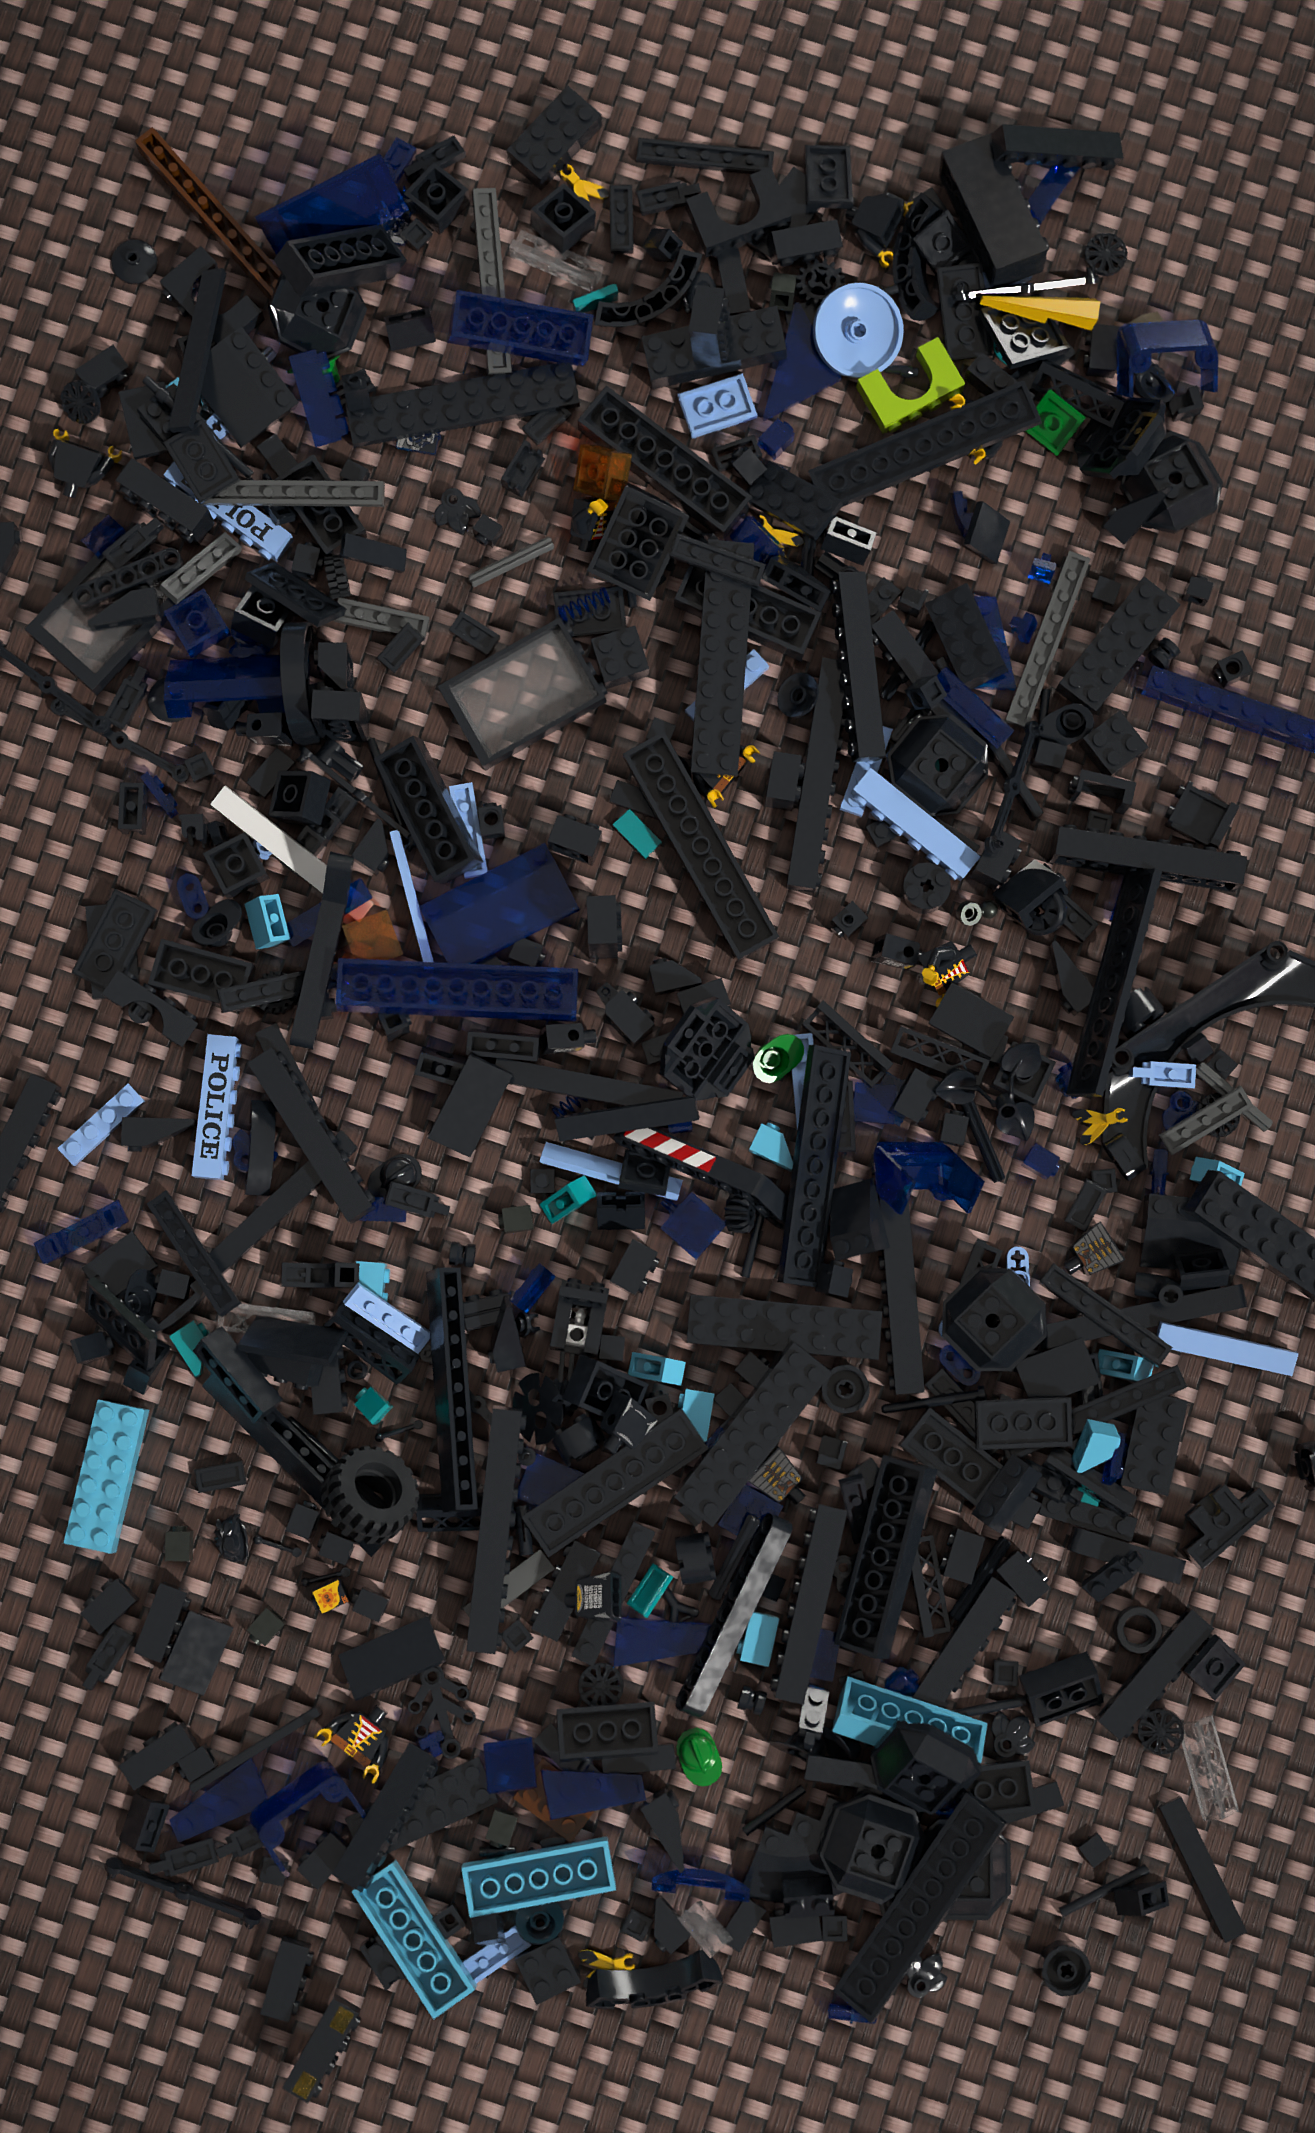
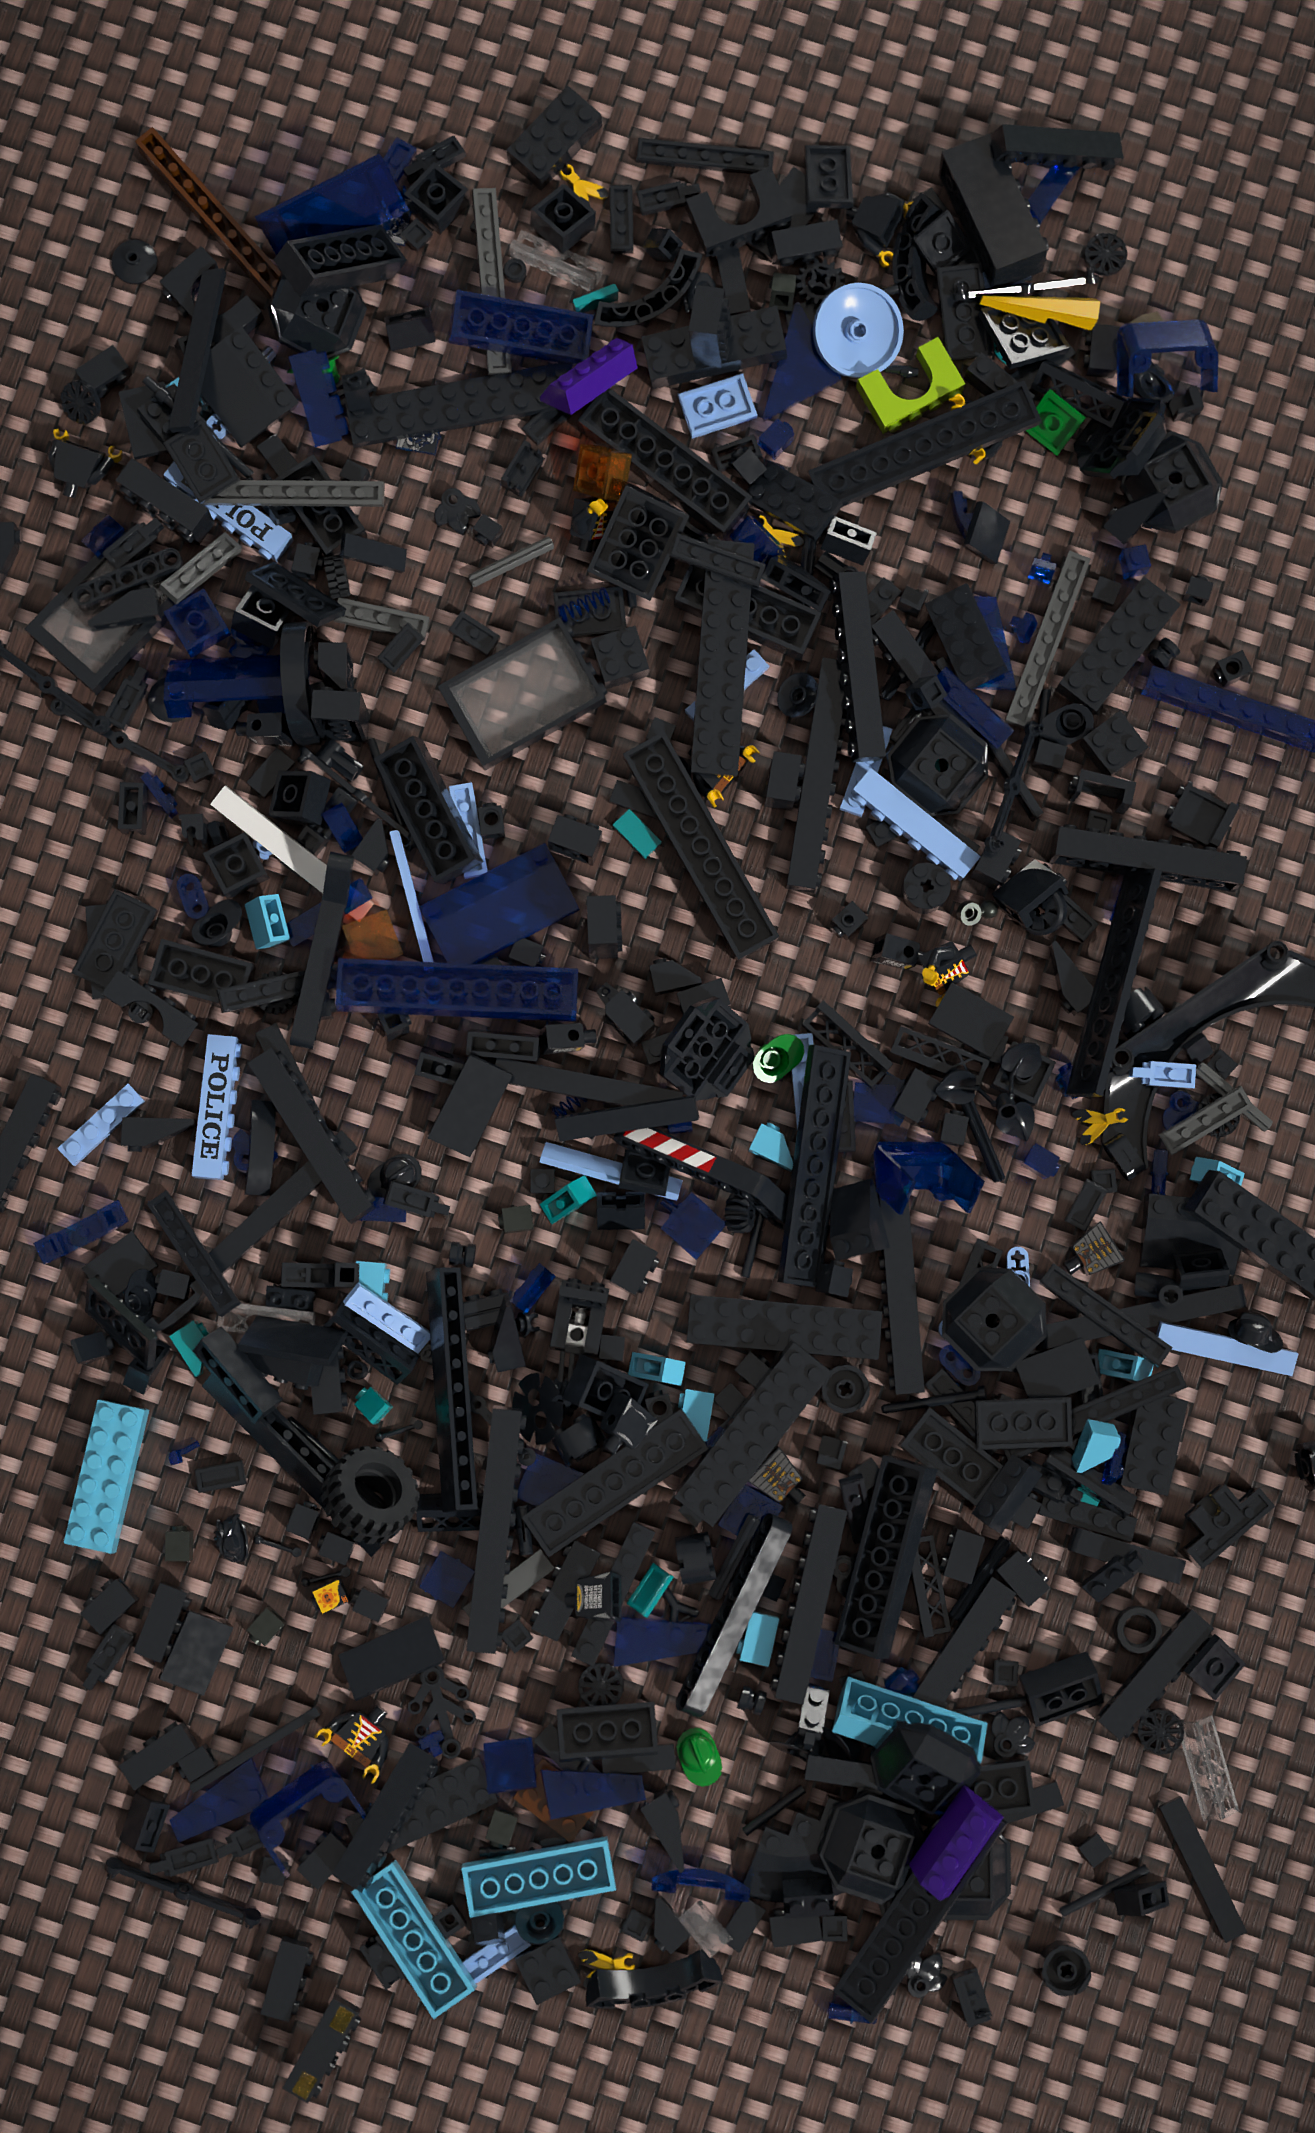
none -> clear blue hand [168,1441,200,1465]
none -> black hinge [266,1284,316,1312]
none -> clear blue tile [322,803,363,853]
none -> clear blue piece [419,1551,475,1608]
none -> black tile [504,258,527,283]
none -> dark purple slope [540,338,638,415]
none -> dark purple slope [909,1785,1004,1901]
none -> black hinge [951,1966,992,2028]
none -> clear blue brick [1119,544,1151,579]
none -> black piece [1228,1311,1283,1353]

